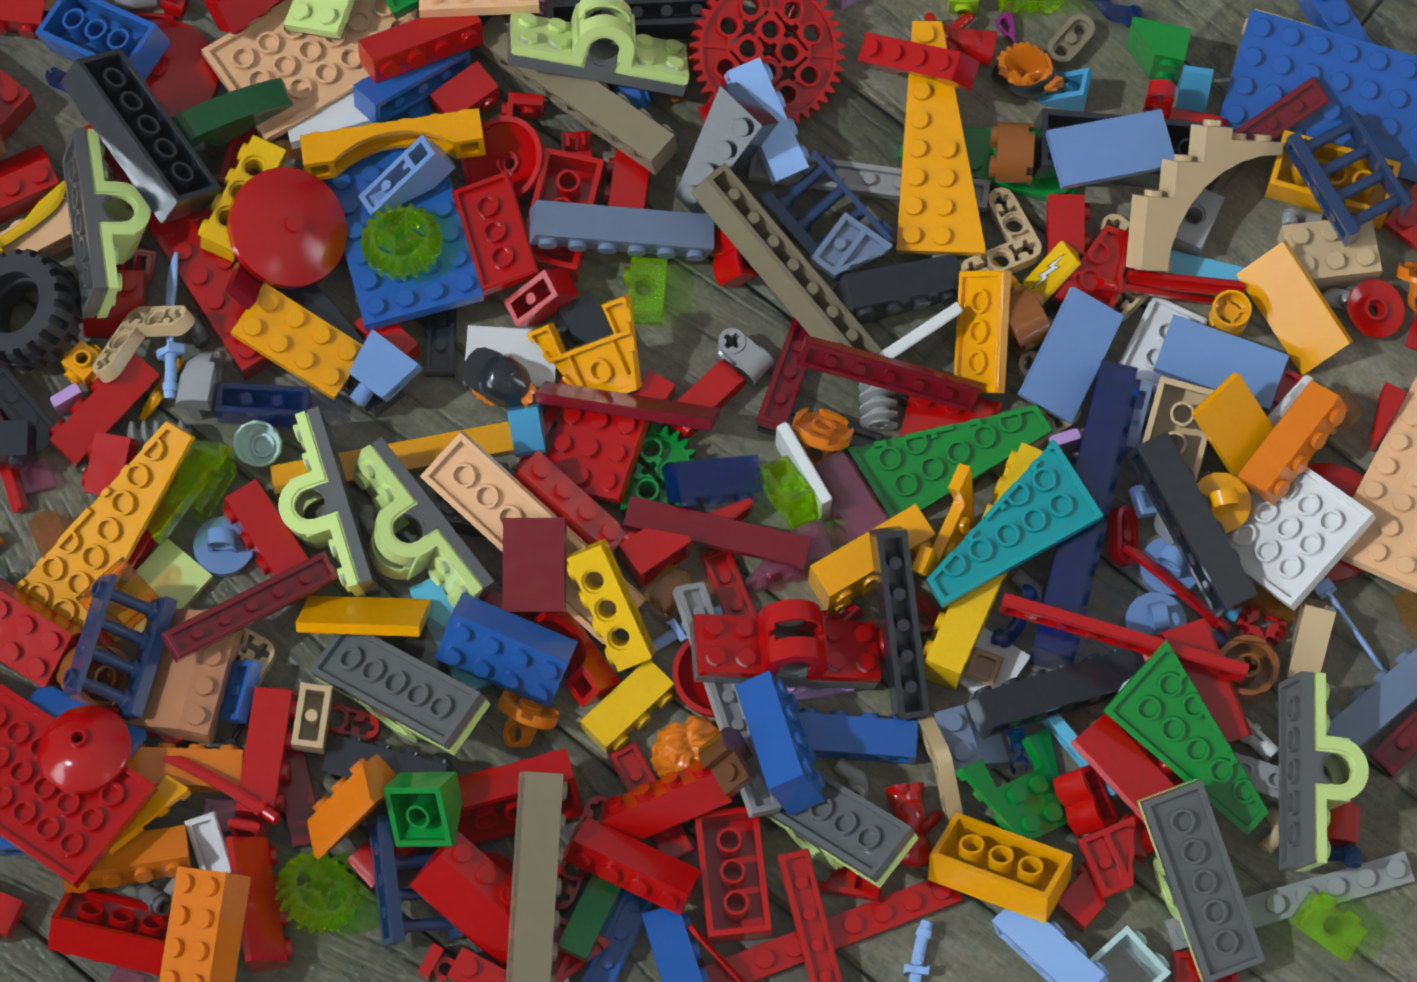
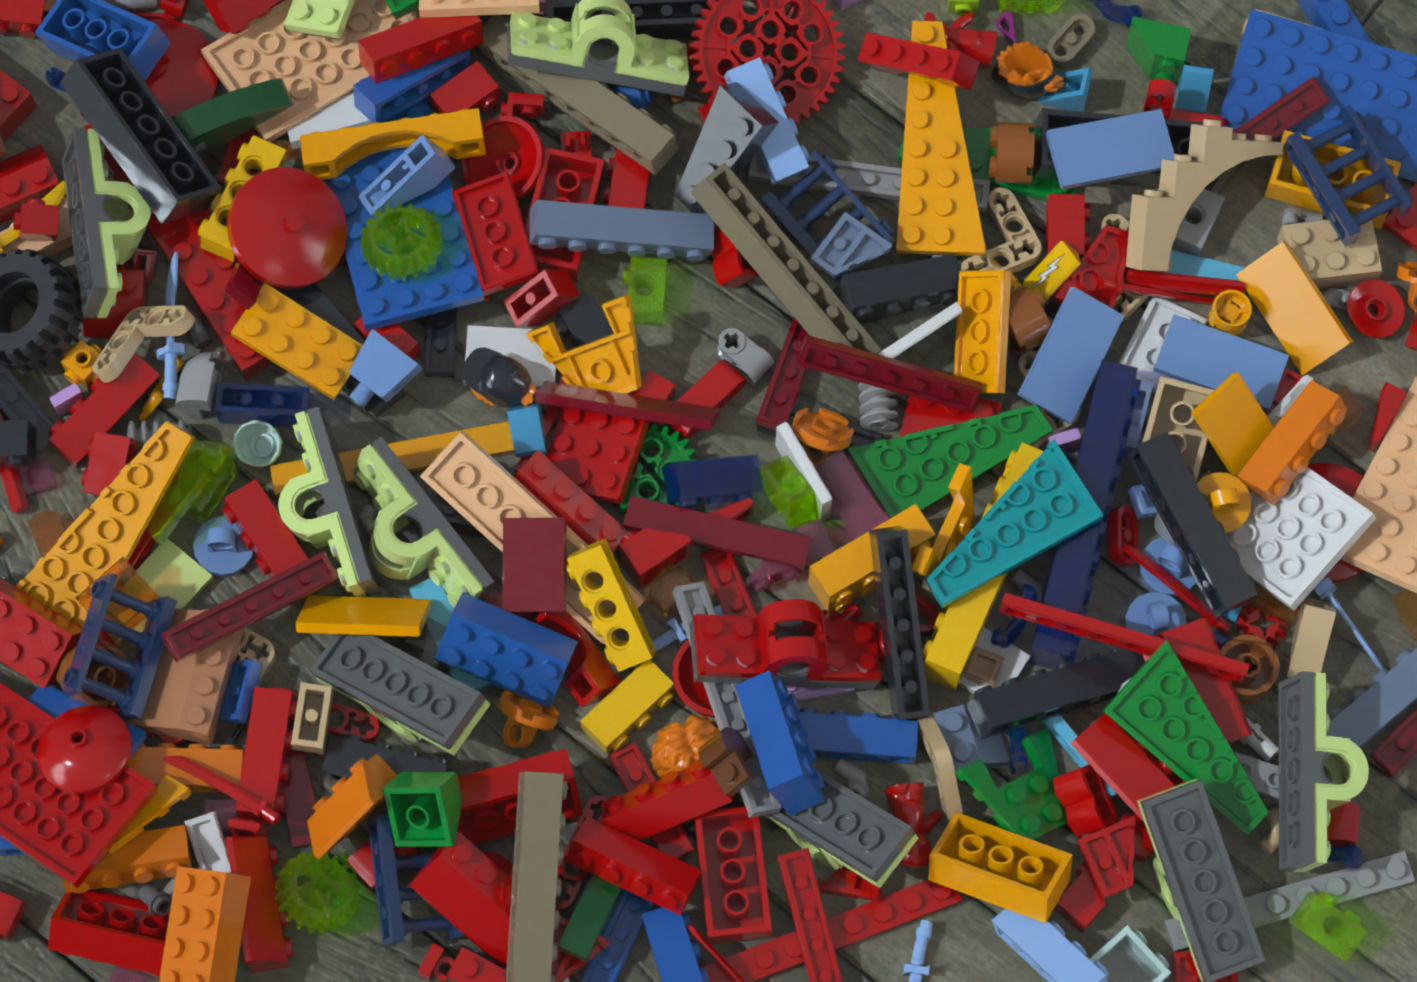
none -> red brick [13,199,59,241]

